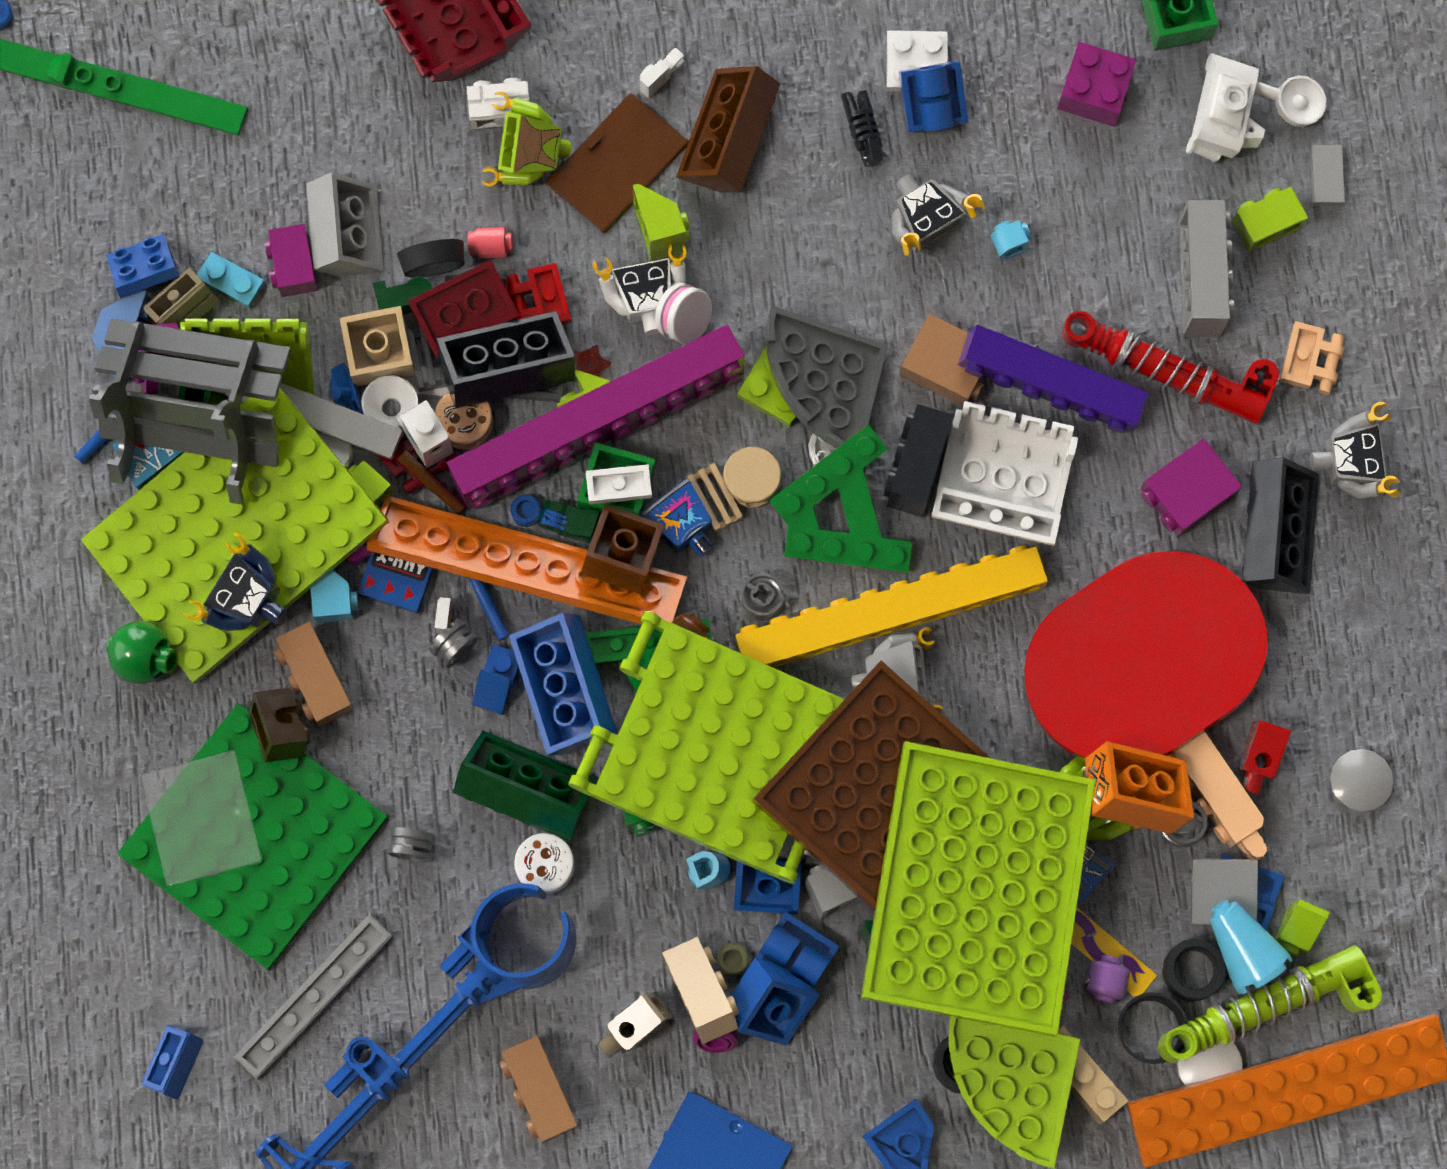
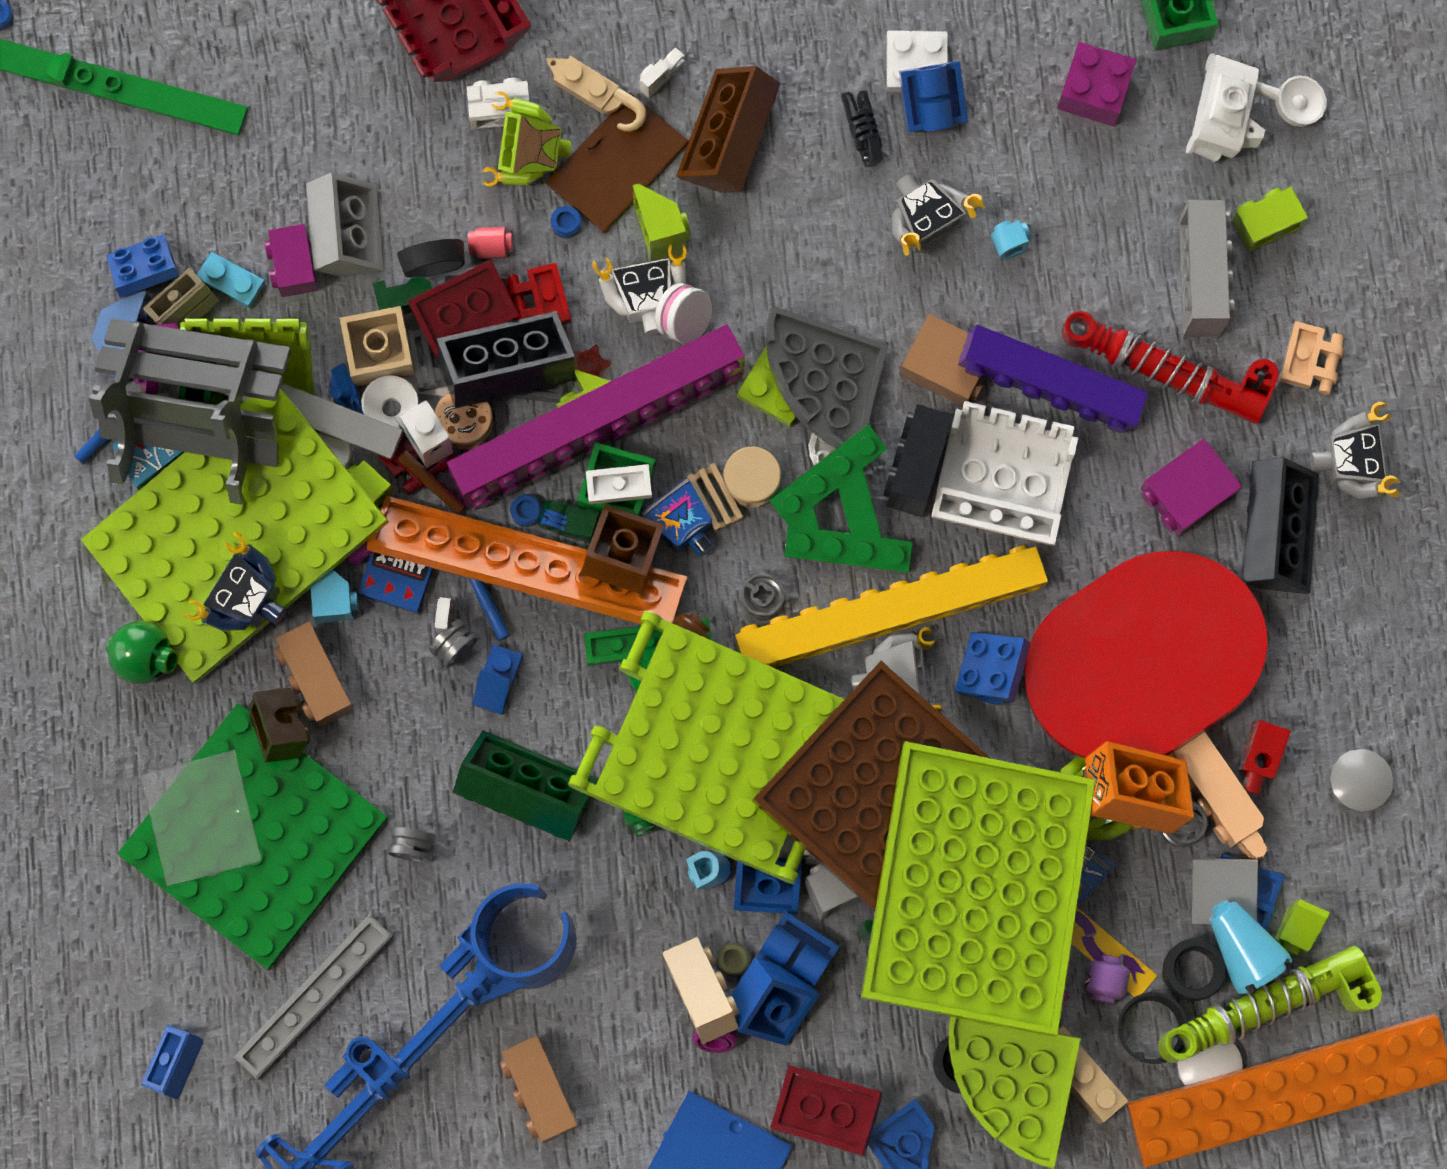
blue brick [509,613,618,756] -> none
white head [514,833,575,895] -> none
torso [598,992,674,1058] -> none
light grey tile [1310,145,1345,206] -> none
none -> tan plate [546,56,646,132]
none -> blue tile [551,206,582,238]
none -> dark red plate [770,1065,883,1157]
none -> blue plate [955,632,1030,705]

